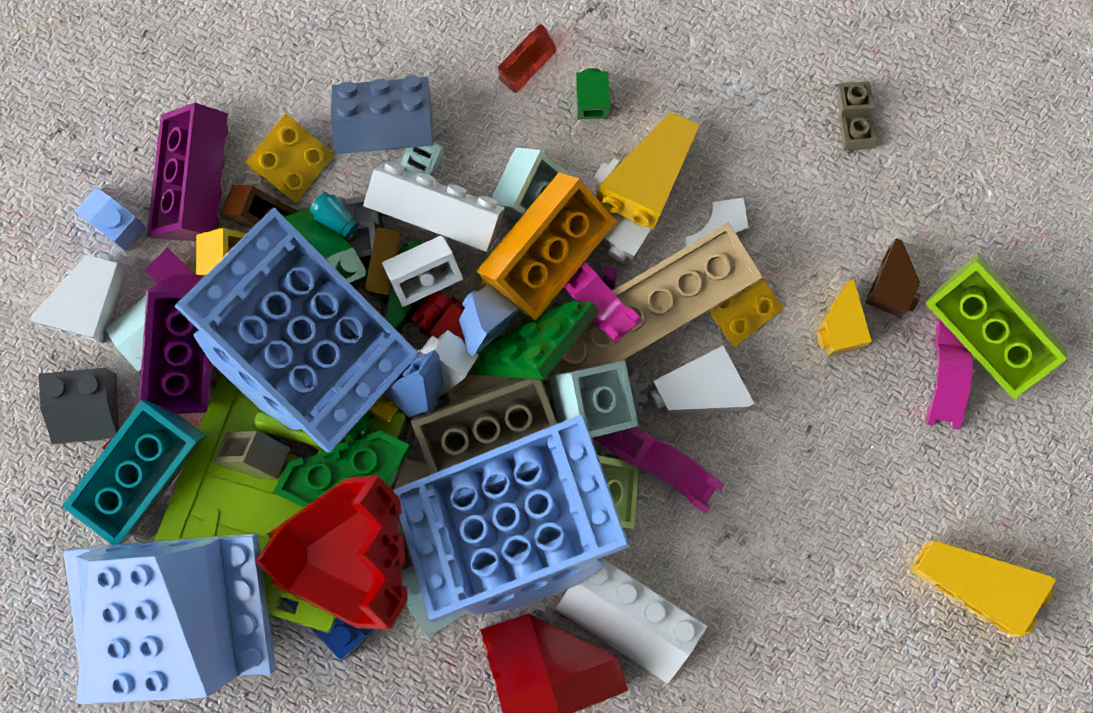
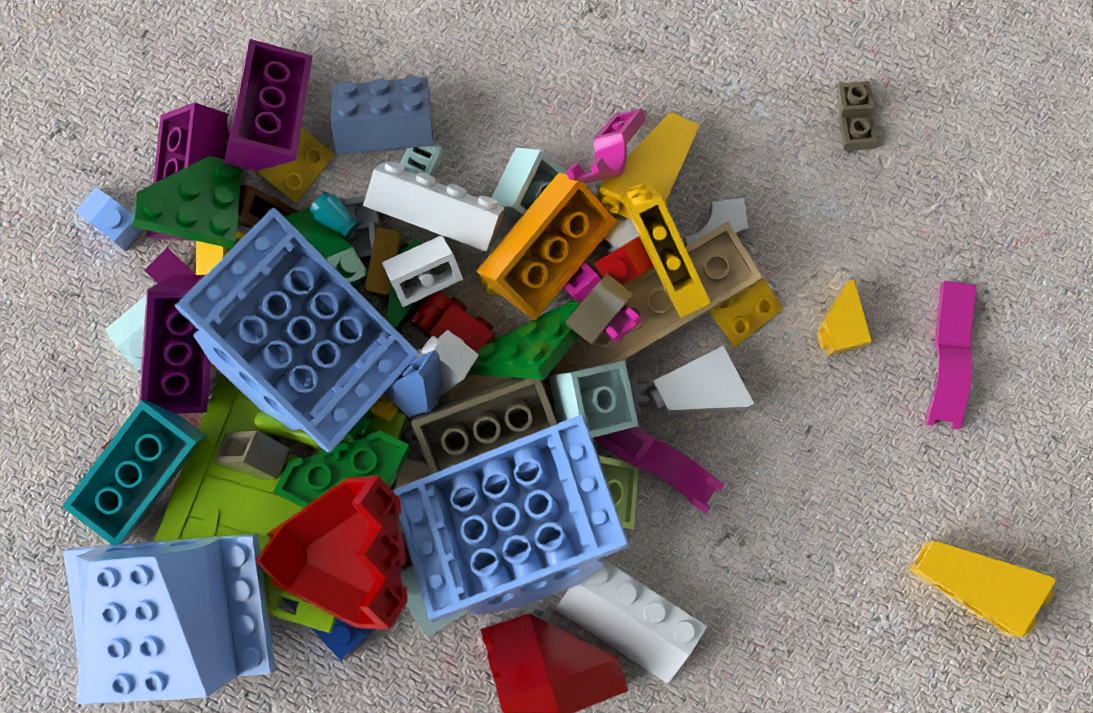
white slope [30,253,126,343] -> none
dark grey slope [39,368,119,444] -> none
light blue slope [459,284,519,357] -> none
clear red slope [498,24,557,93] -> none
green brick [576,68,610,119] -> none
reddish brown slope [865,238,921,318] -> none
lime slope [925,253,1067,399] -> none
none -> green plate [131,156,241,249]
none -> magenta slope [224,39,313,171]
none -> dark tan slope [565,274,633,345]
none -> dark pink piece [566,108,646,183]
none -> red slope [595,236,653,285]
none -> yellow slope [621,183,711,318]

